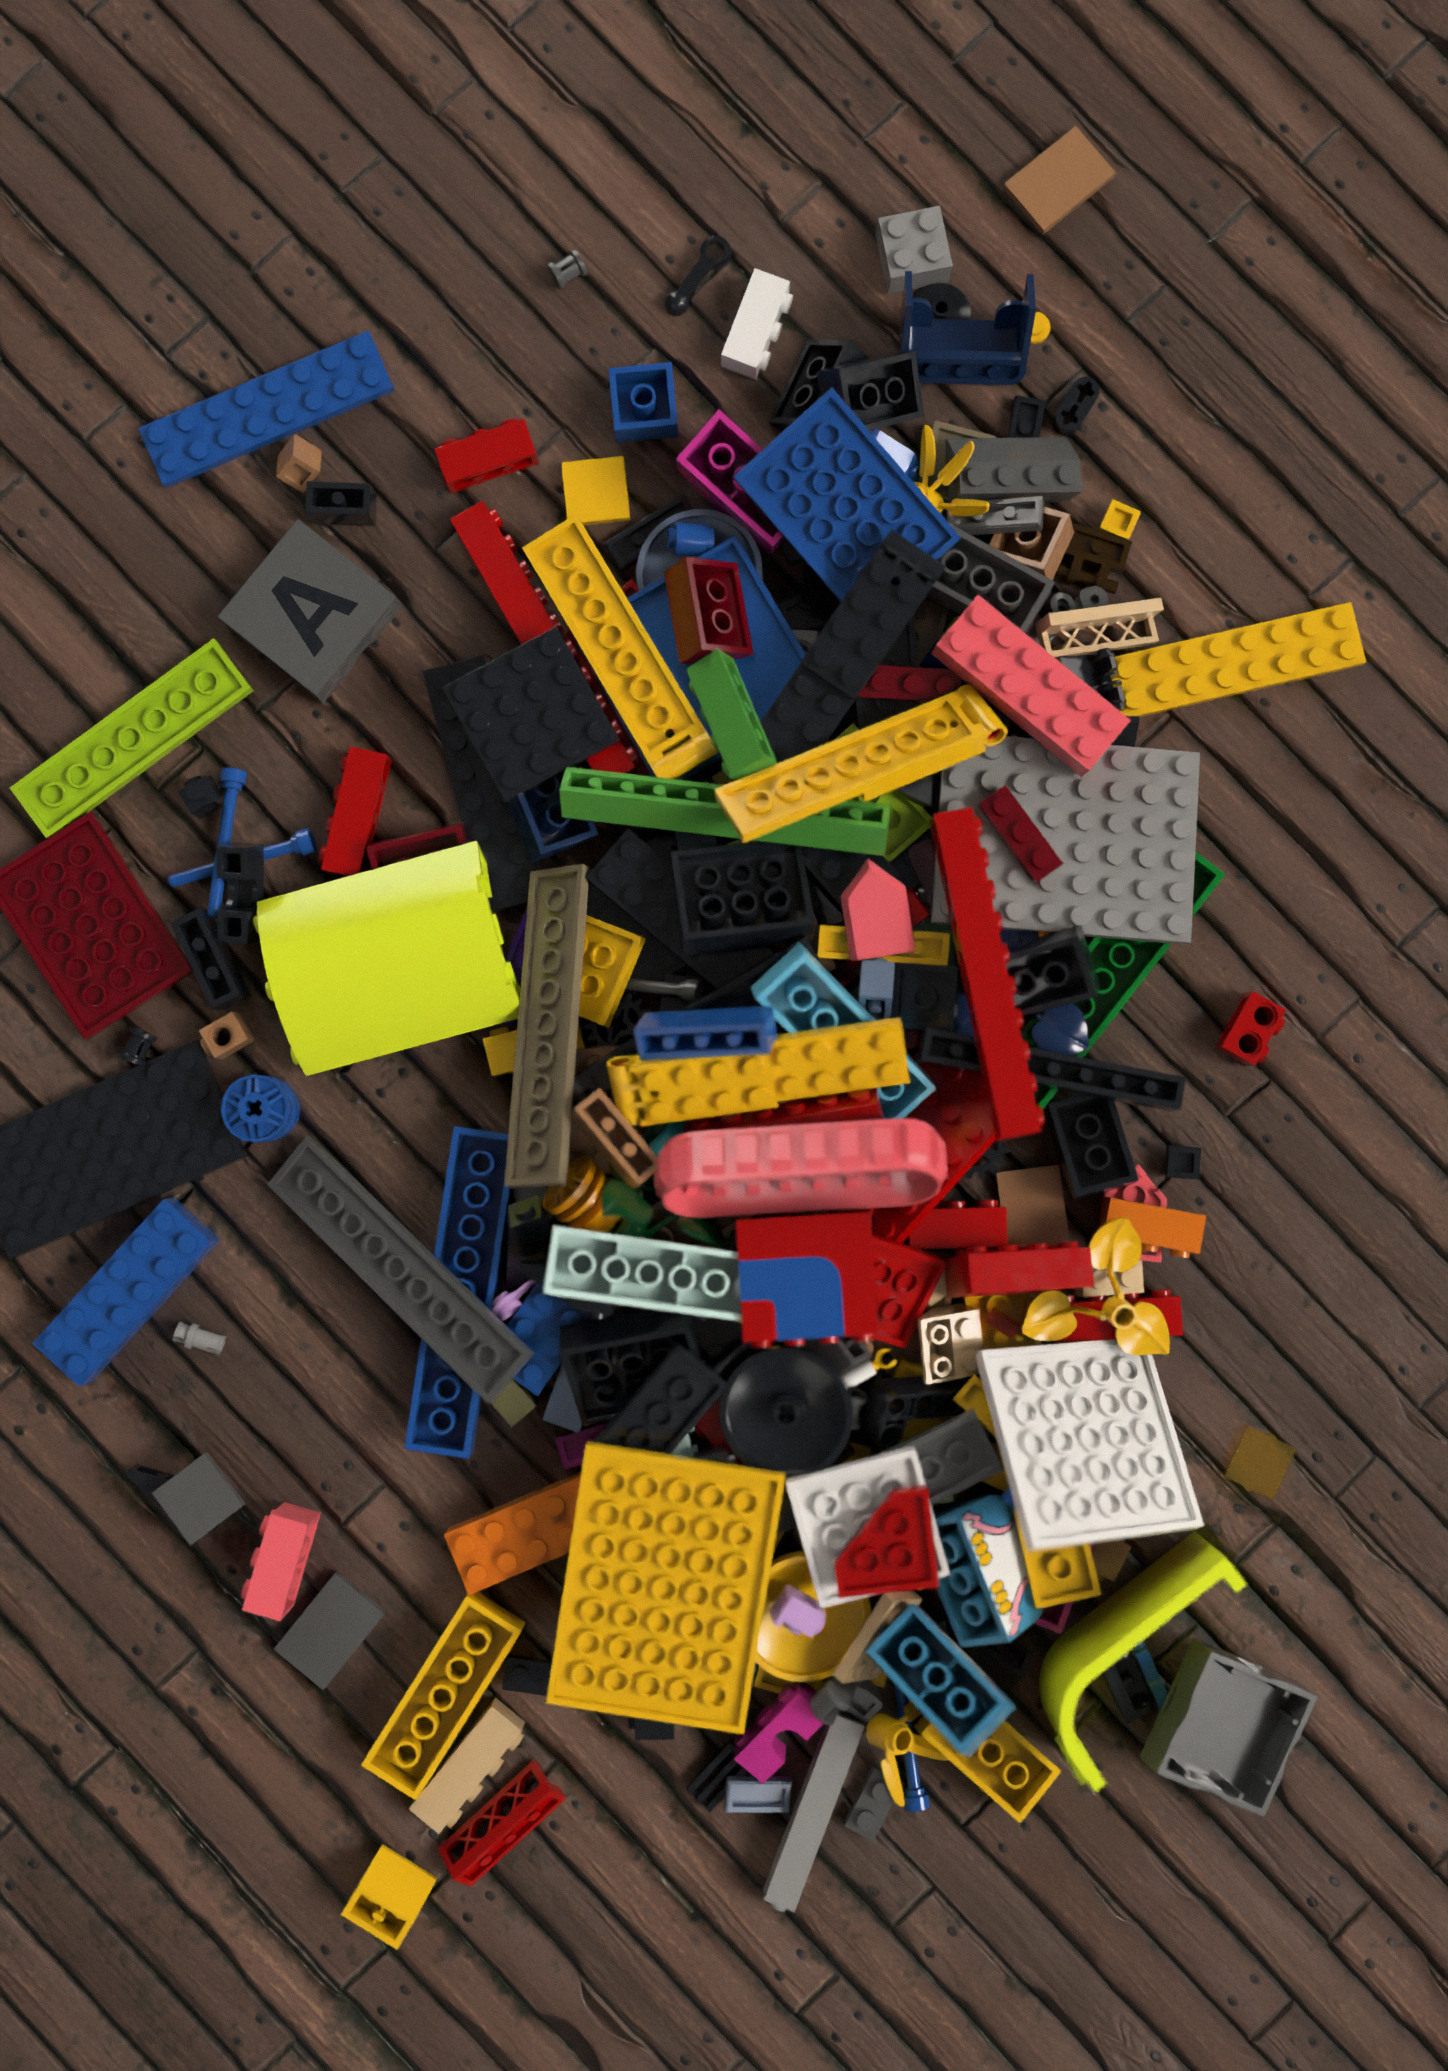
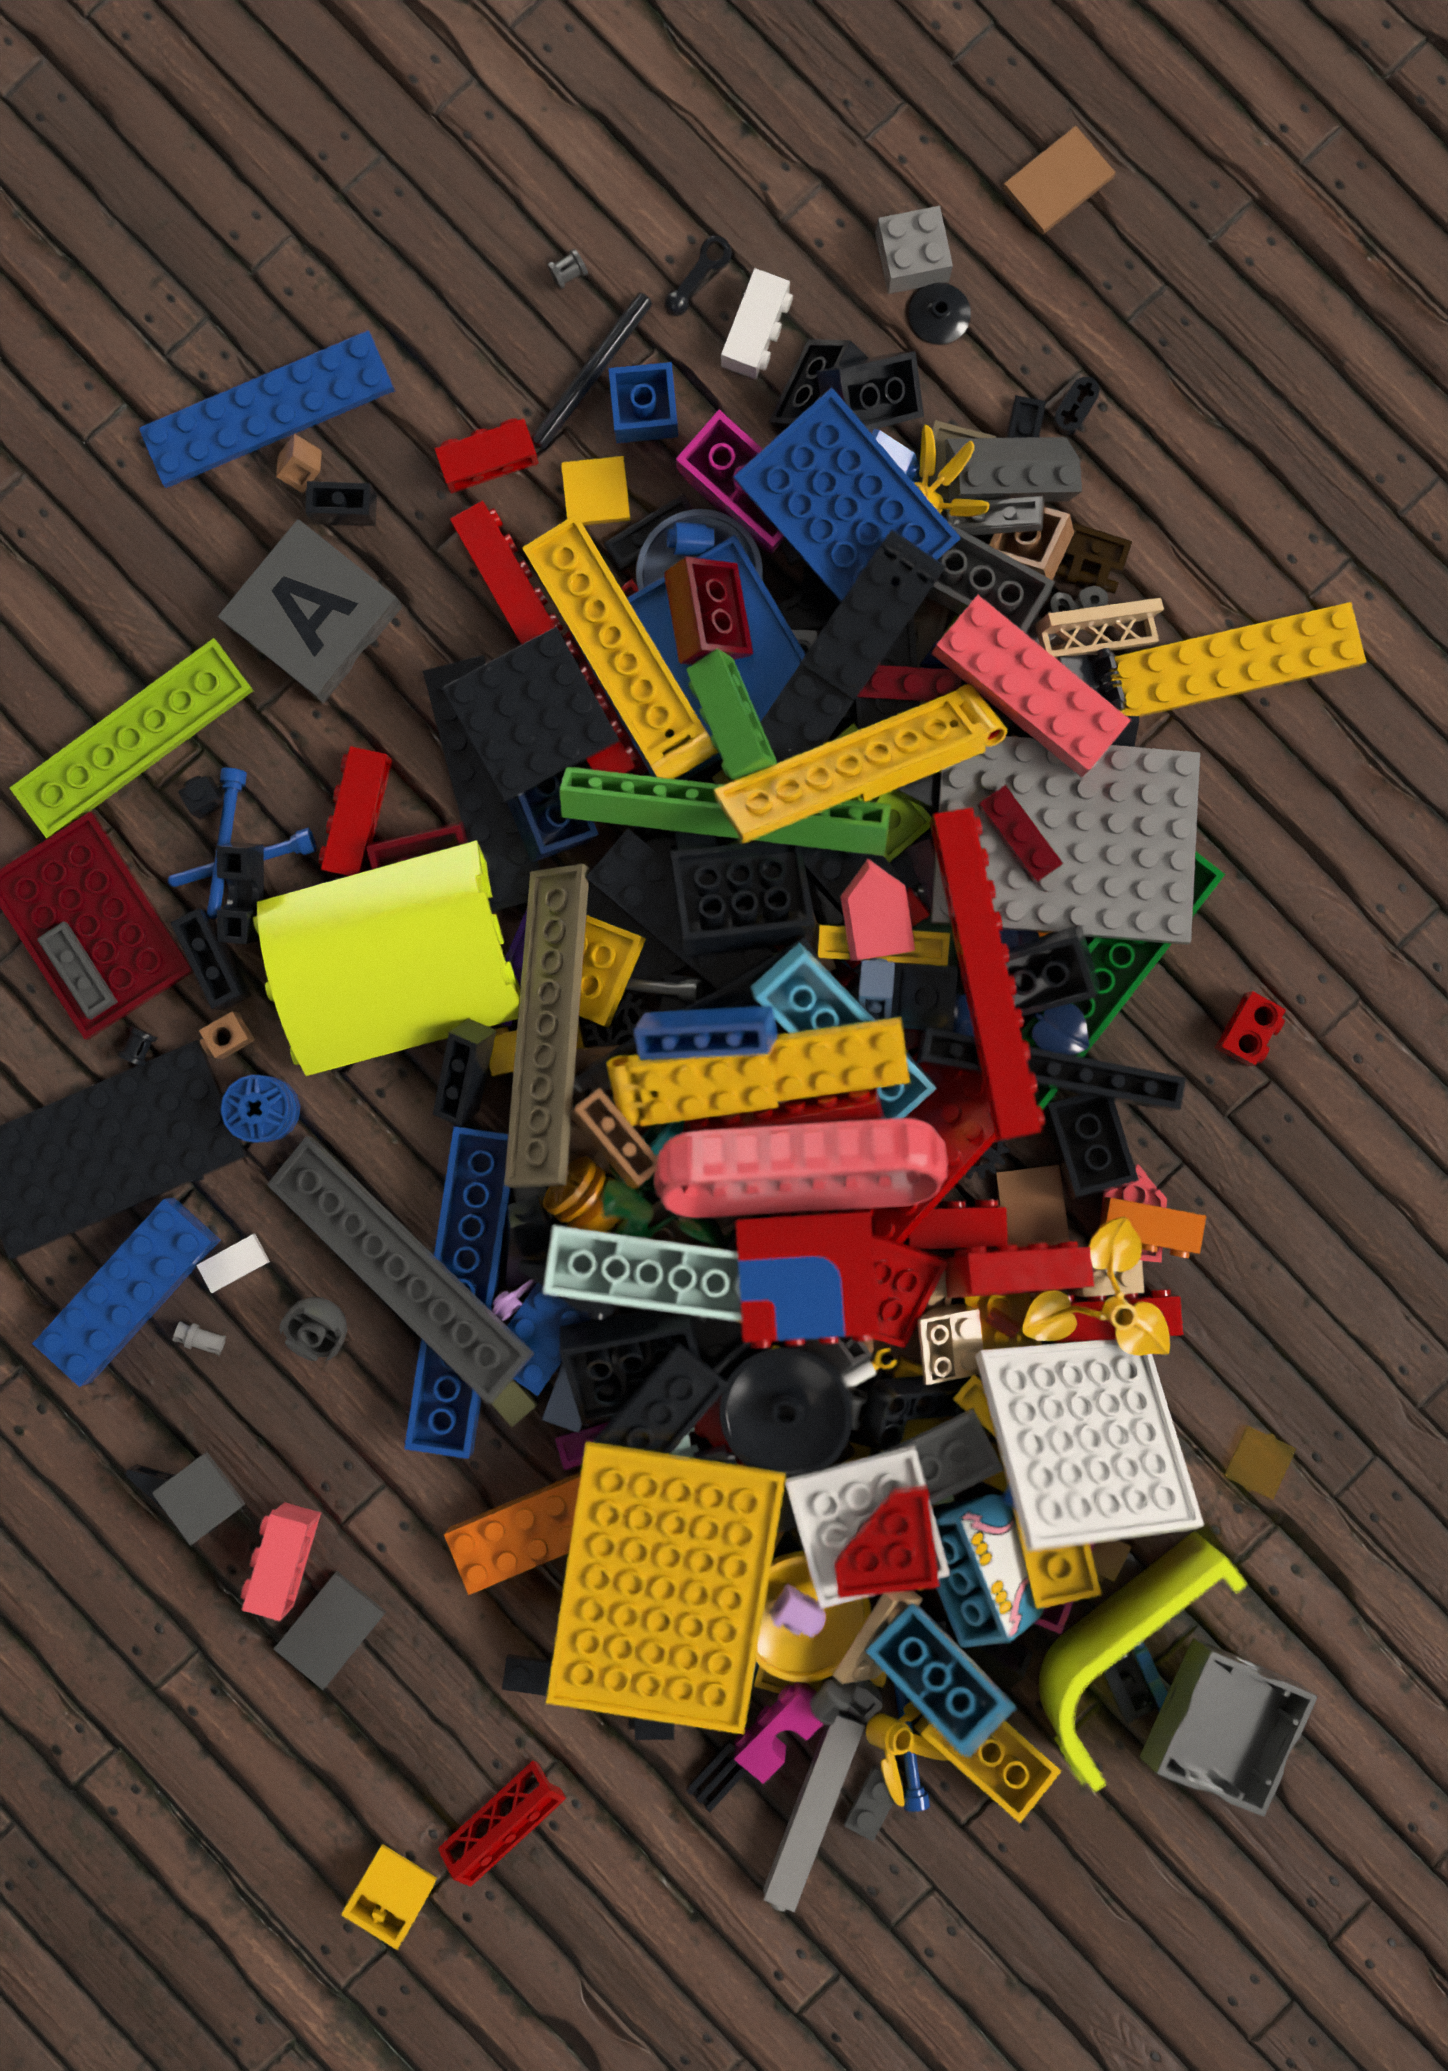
yellow brick [361,1592,525,1801] -> none
tan brick [409,1697,525,1834] -> none
sand blue tile [724,1776,792,1813] -> none
dark blue windscreen [900,271,1036,385] -> none
yellow plate [1030,312,1050,344] -> none
yellow plate [1098,499,1141,540] -> none
black plate [1165,1145,1201,1180] -> none
none -> dark grey tile [37,921,118,1019]
none -> white tile [196,1234,270,1293]
none -> dark grey cylinder [279,1296,347,1361]
none -> black brick [433,1018,497,1127]
none -> black axle [531,292,652,449]

